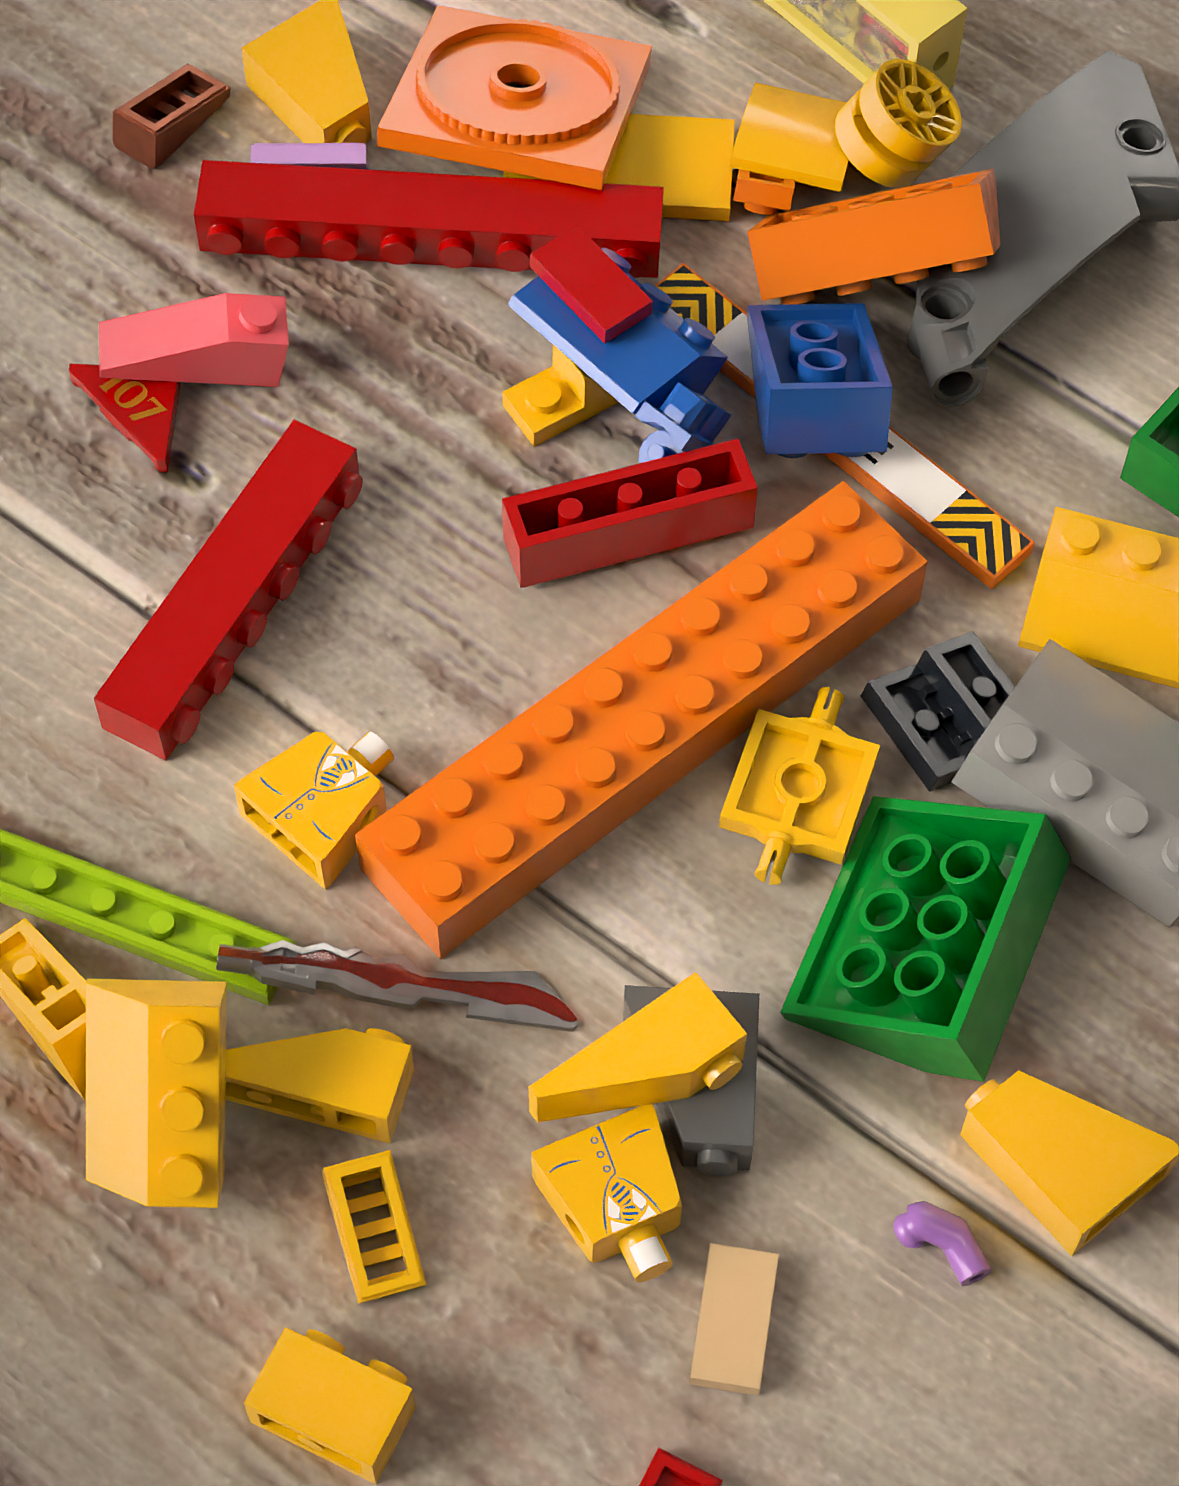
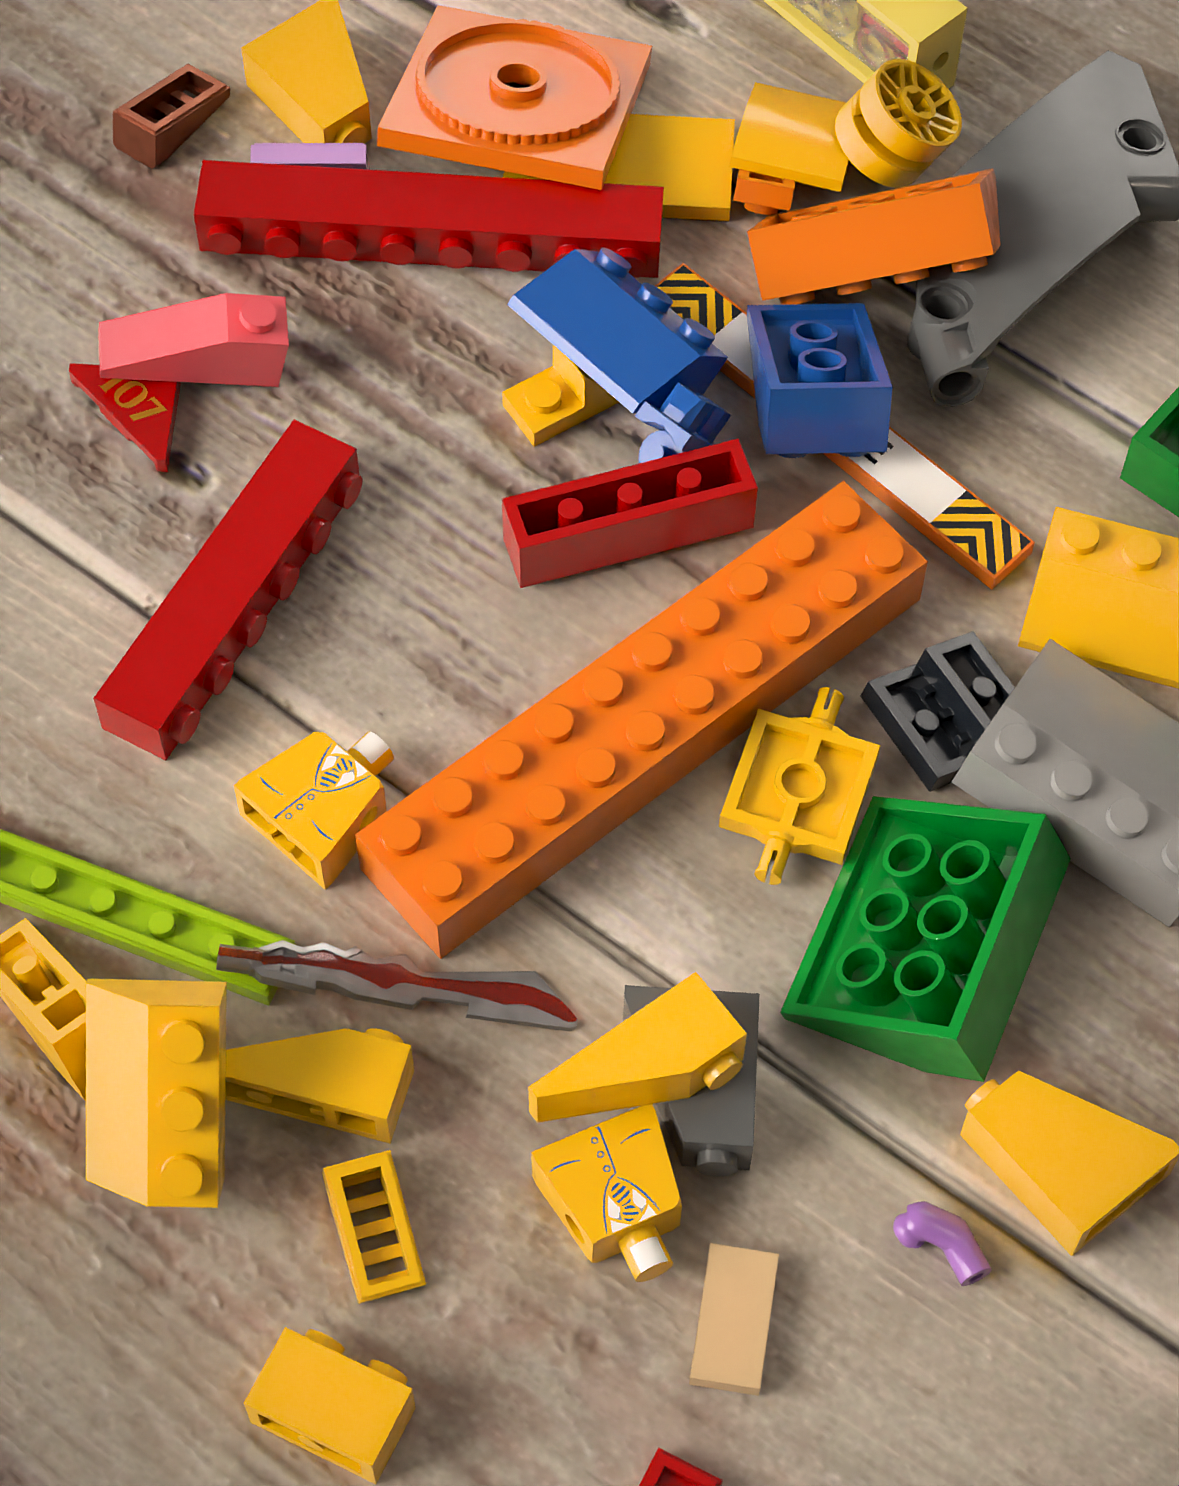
red tile [530,225,653,344] -> none

